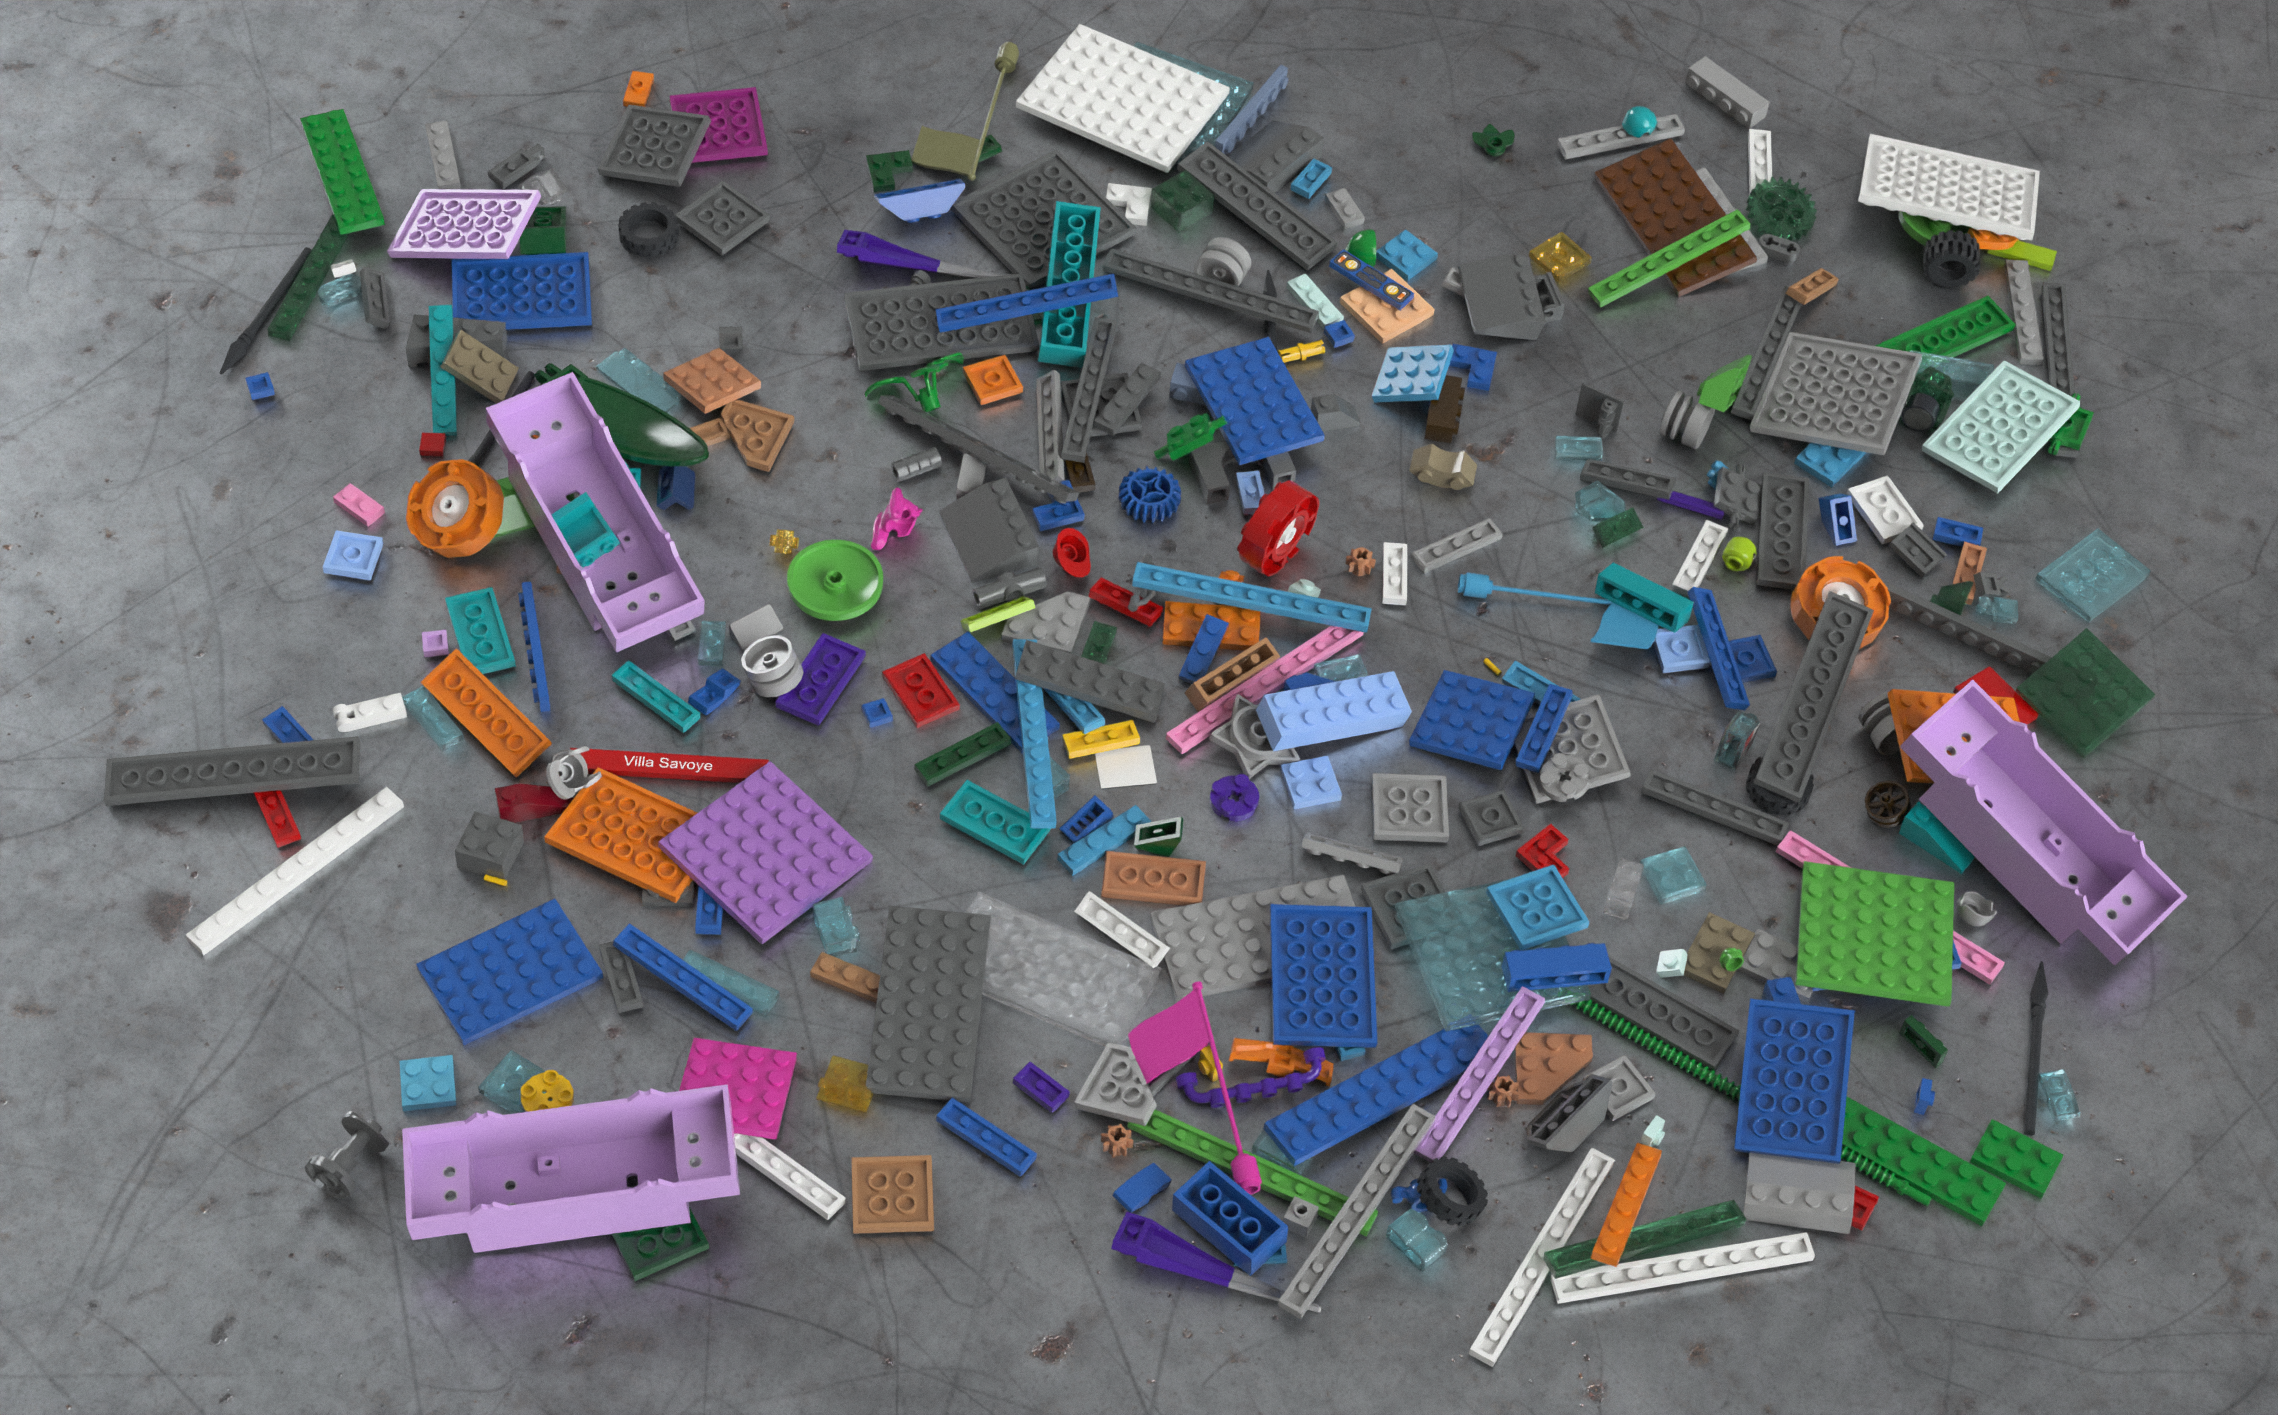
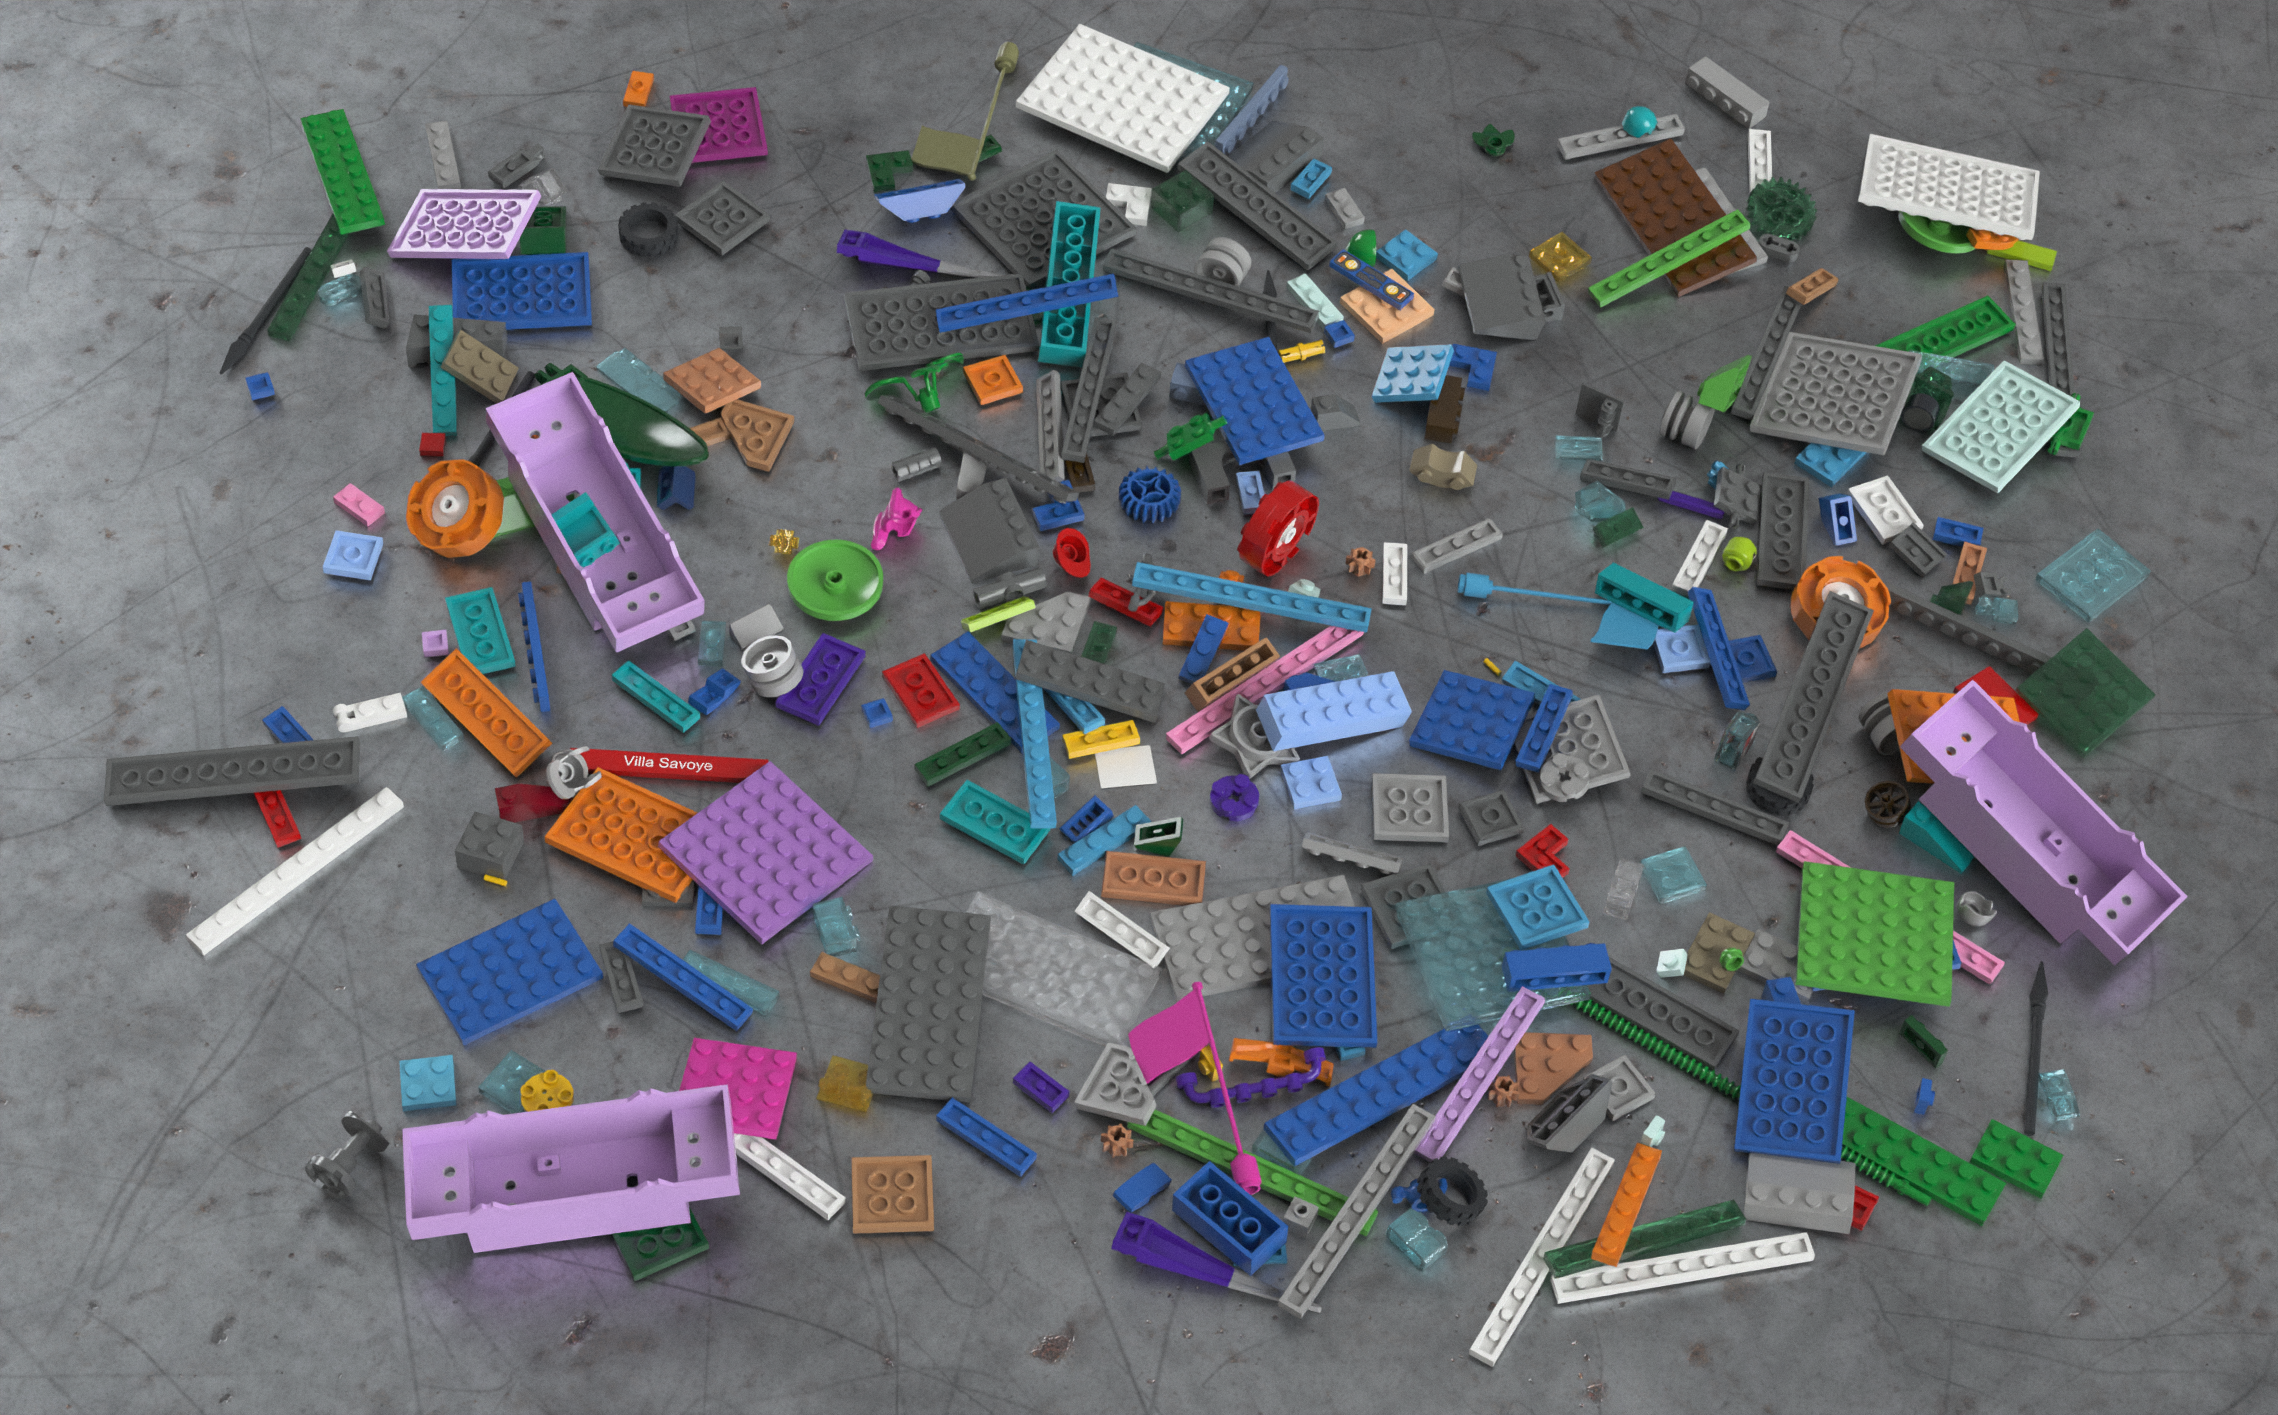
black tyre [1923,230,1980,288] -> none

